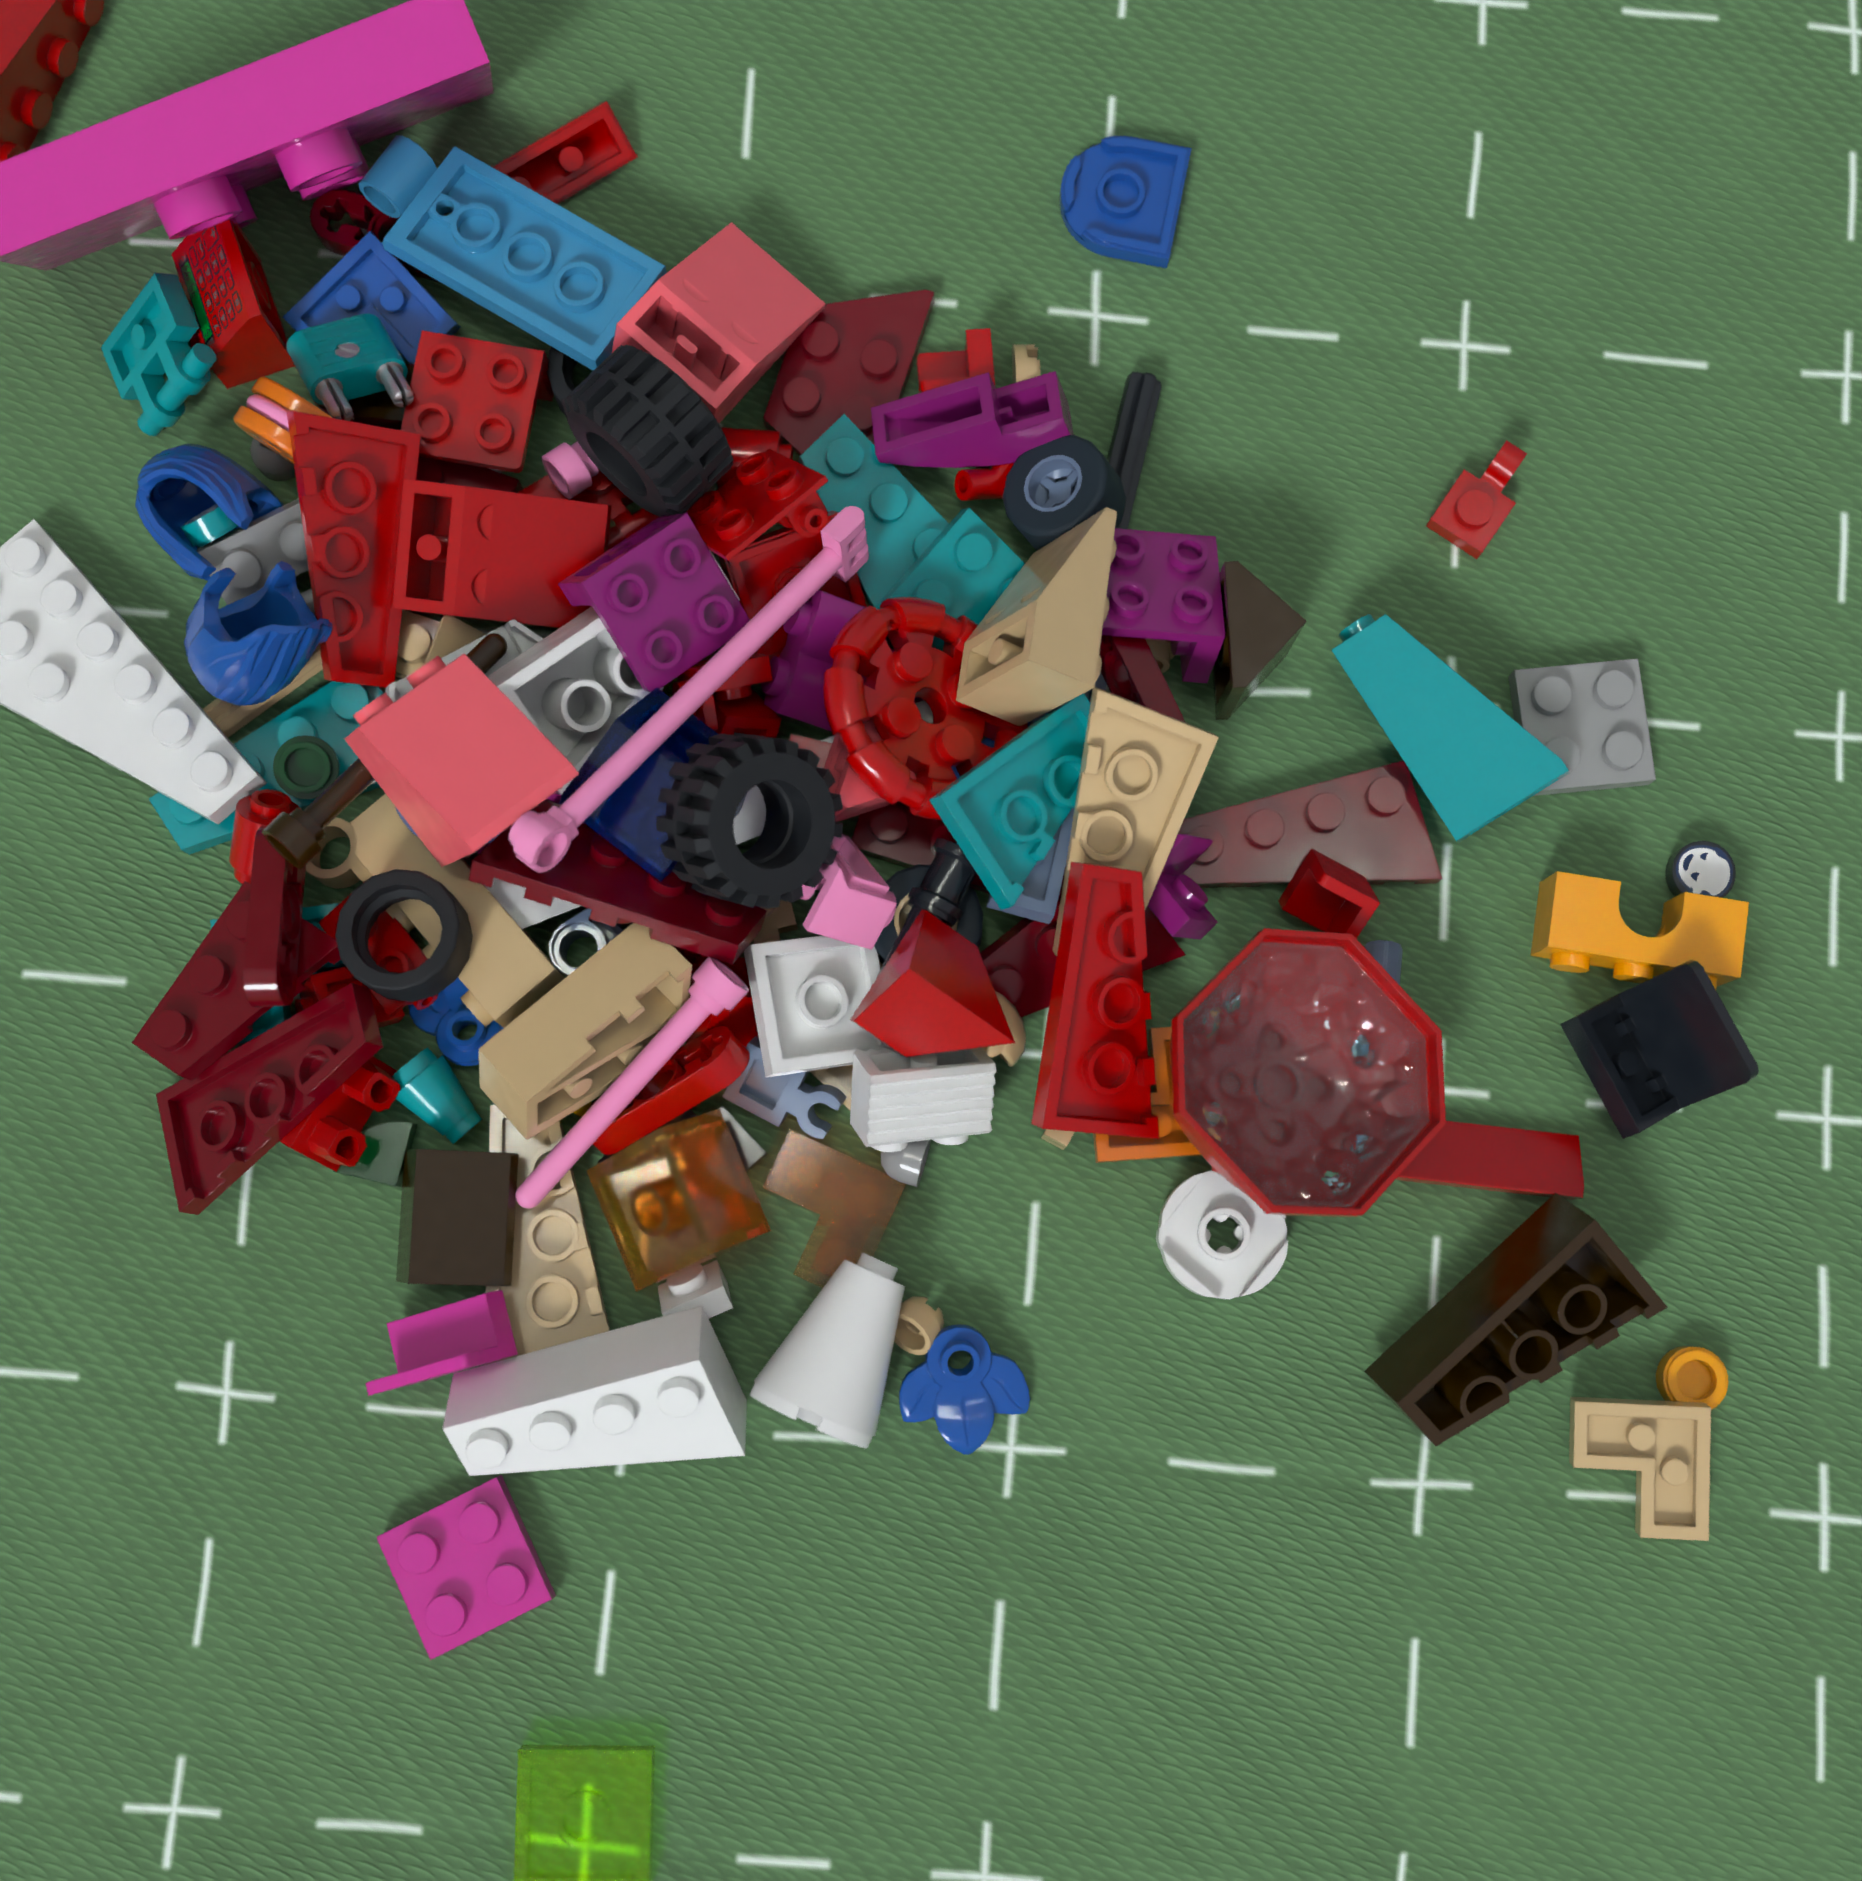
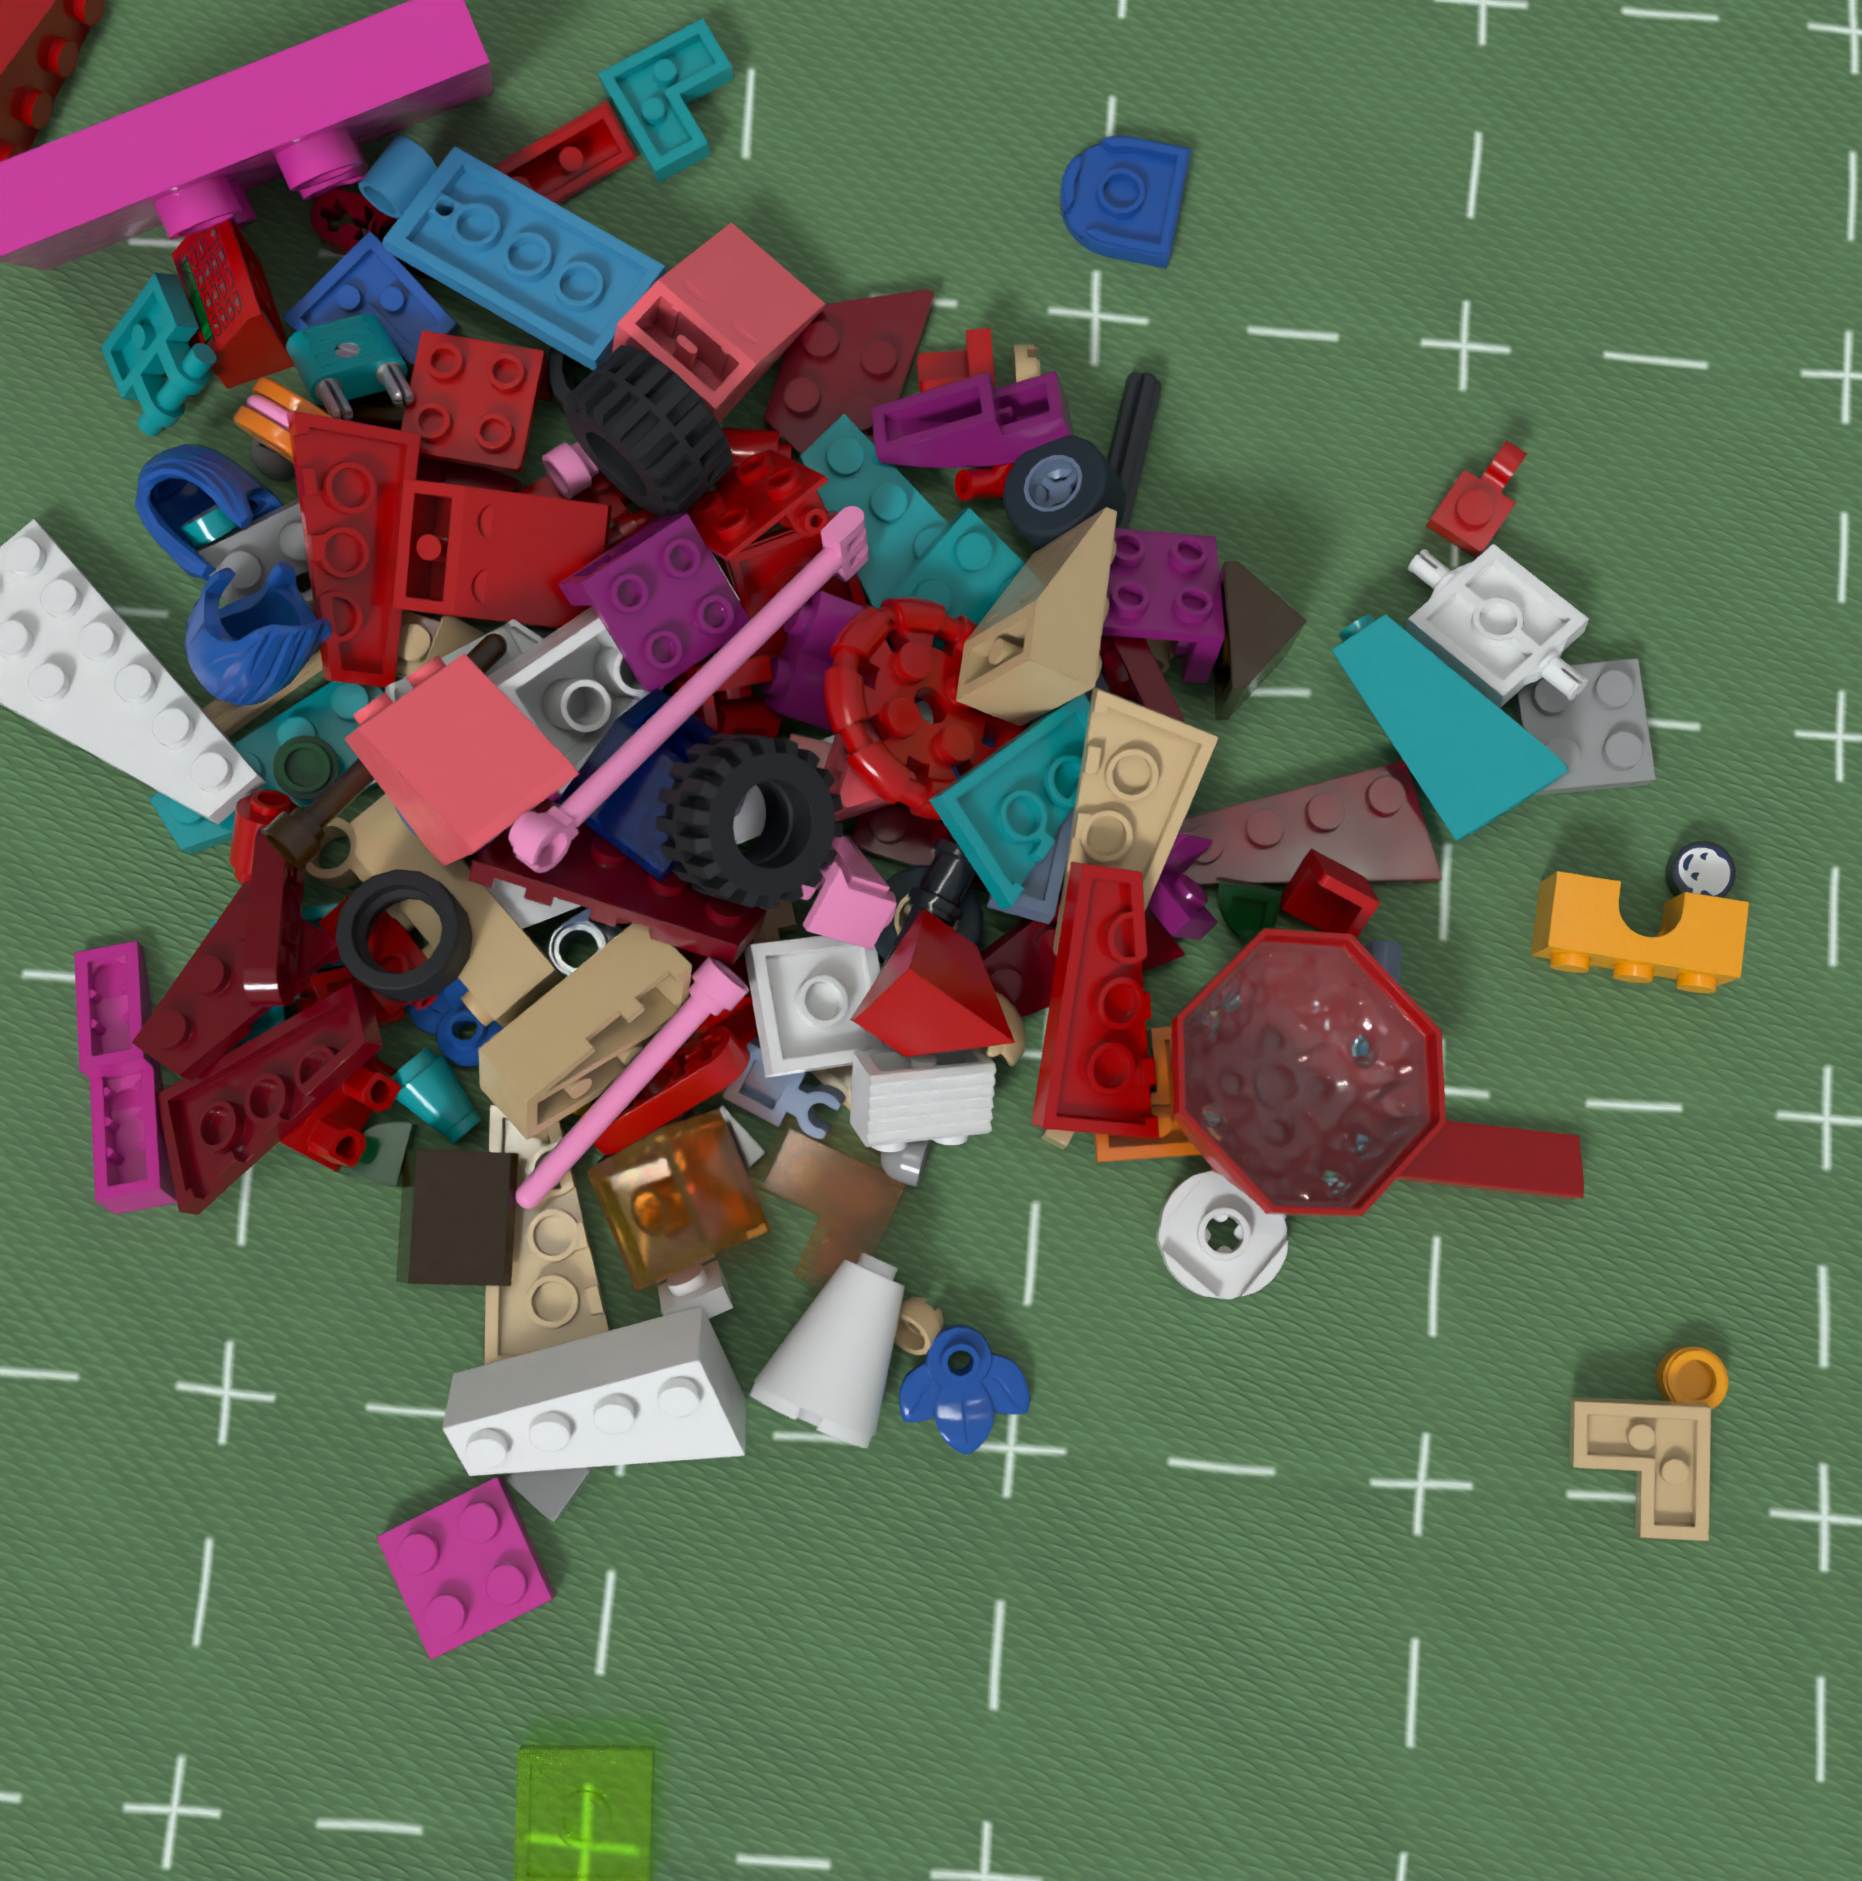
dark pink panel [365,1290,518,1396] -> none
dark brown wedge [1364,1193,1667,1446] -> none
black bracket [1560,960,1759,1139] -> none
none -> dark pink slope [74,941,177,1214]
none -> light grey slope [506,1467,597,1523]
none -> teal plate [598,18,734,183]
none -> dark green tile [1216,877,1282,944]
none -> white plate [1405,544,1589,708]

